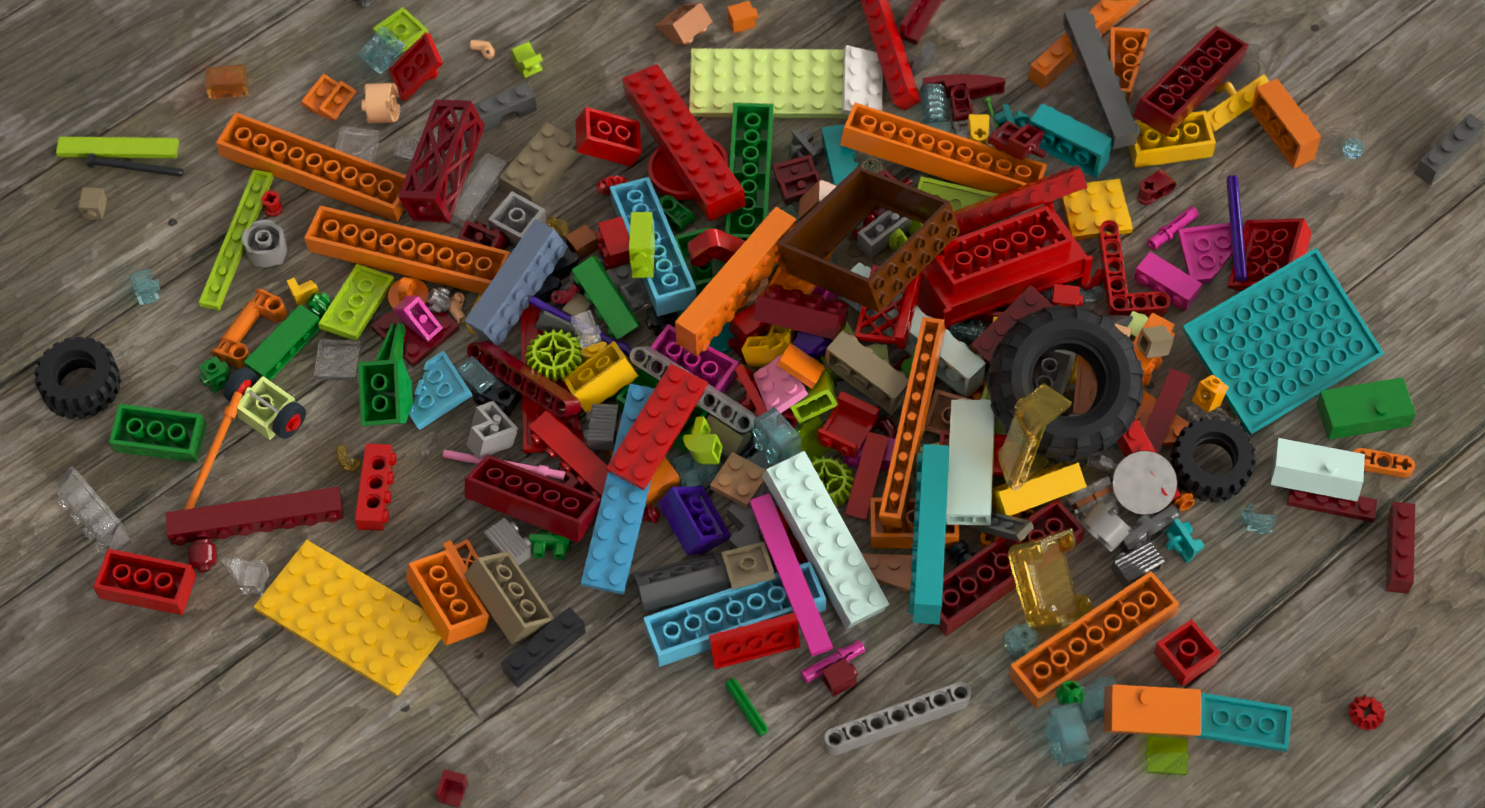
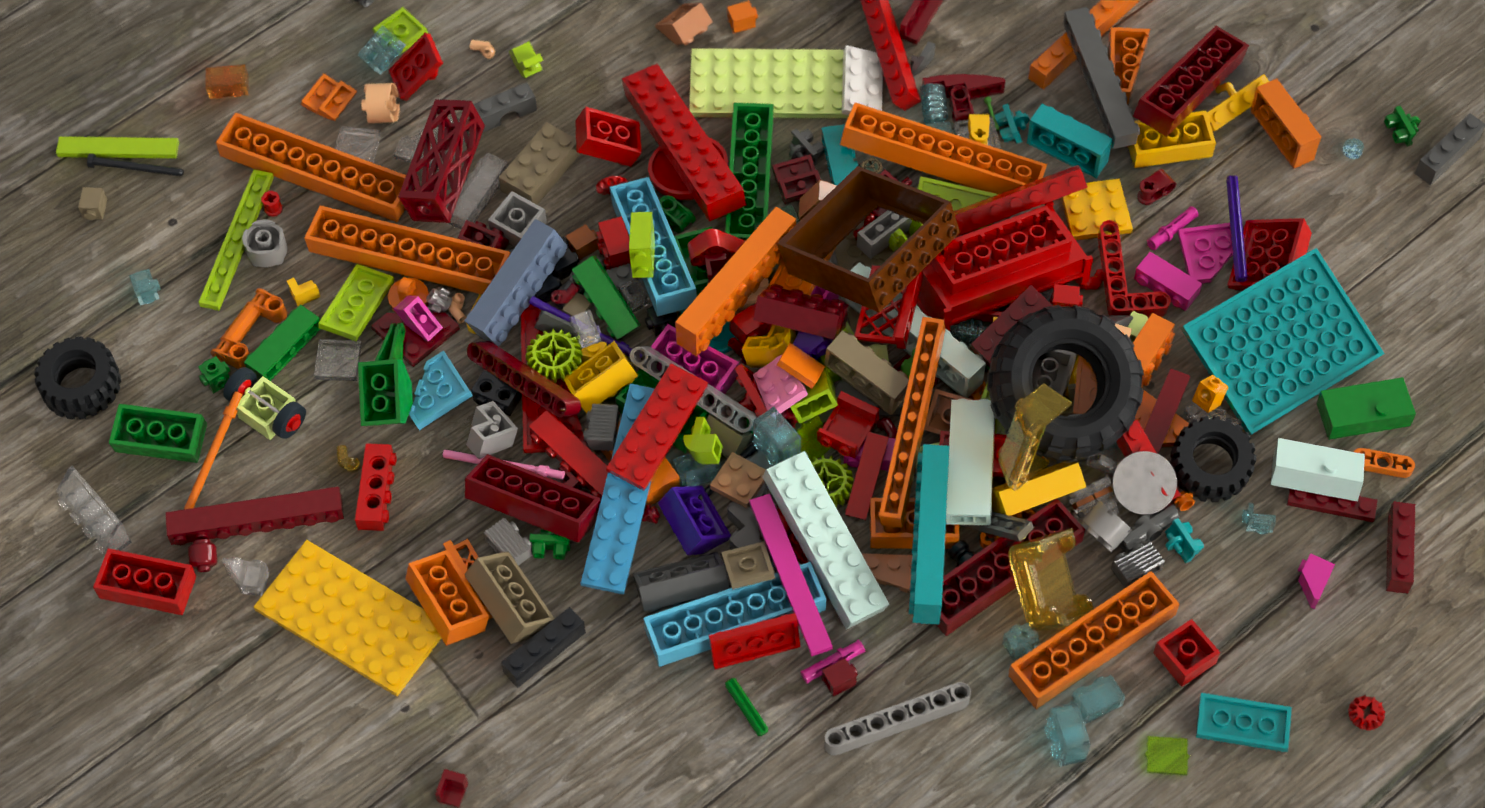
green gear [306,292,331,317] -> none
clear light blue tile [456,356,496,394] -> none
clear yellow arm [546,216,570,239] -> none
dark red plate [987,121,1047,161] -> none
green gear [1055,681,1085,709] -> none
clear light blue arm [1075,284,1103,302] -> none
orange brick [1104,685,1201,737] -> none
dark tan brick [1137,325,1174,358] -> none
none -> dark red panel [705,252,727,284]
none -> dark pink slope [1298,553,1335,609]
none -> green hips [1384,105,1421,146]

